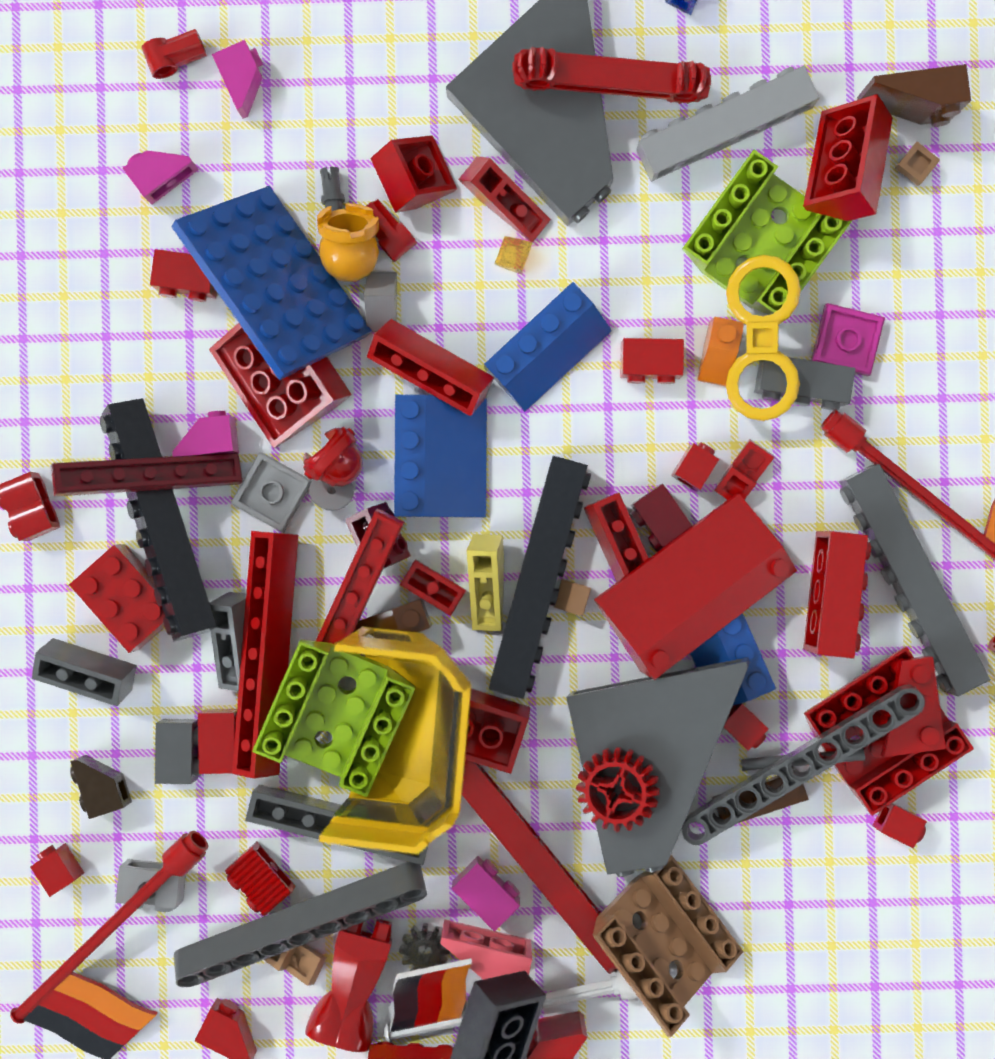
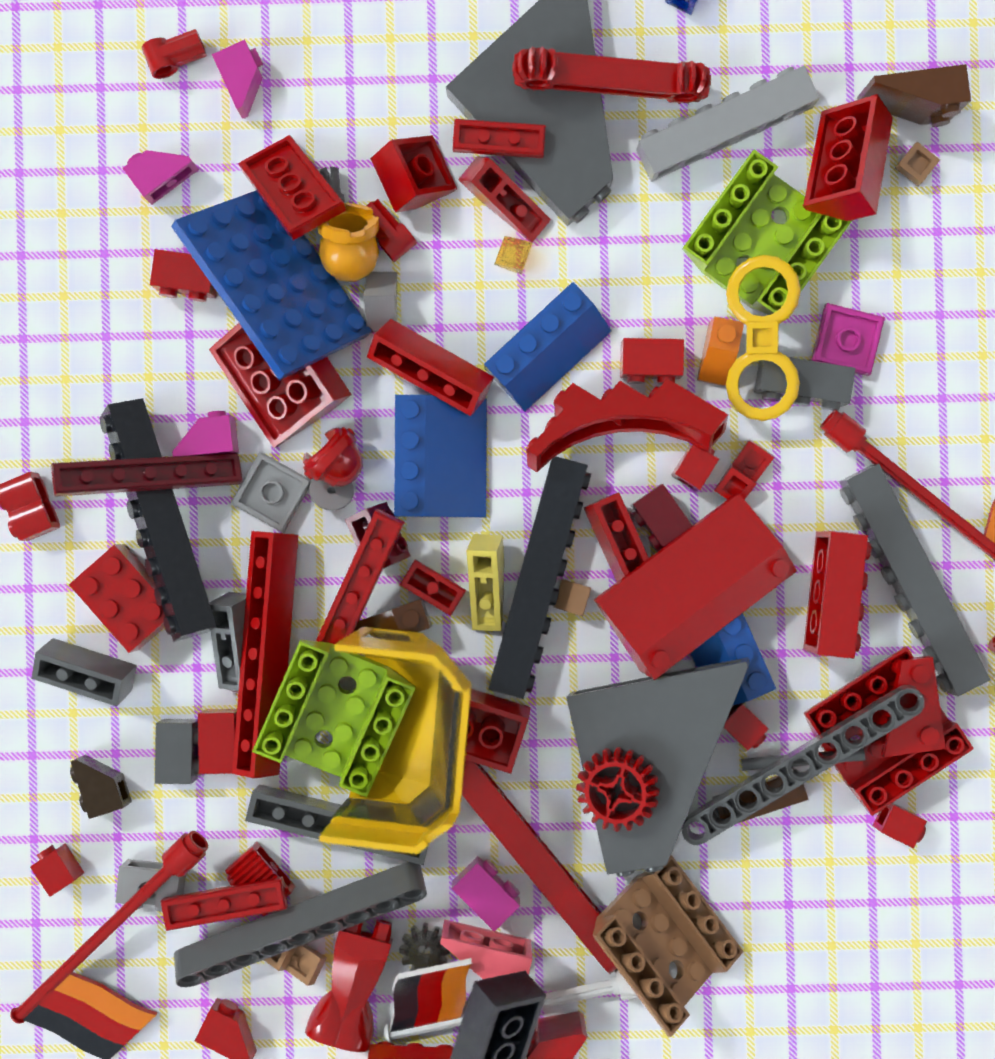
none -> red tile [161,876,288,931]
none -> red tile [238,135,347,240]
none -> red tile [452,119,546,158]
none -> red arch [526,378,728,472]

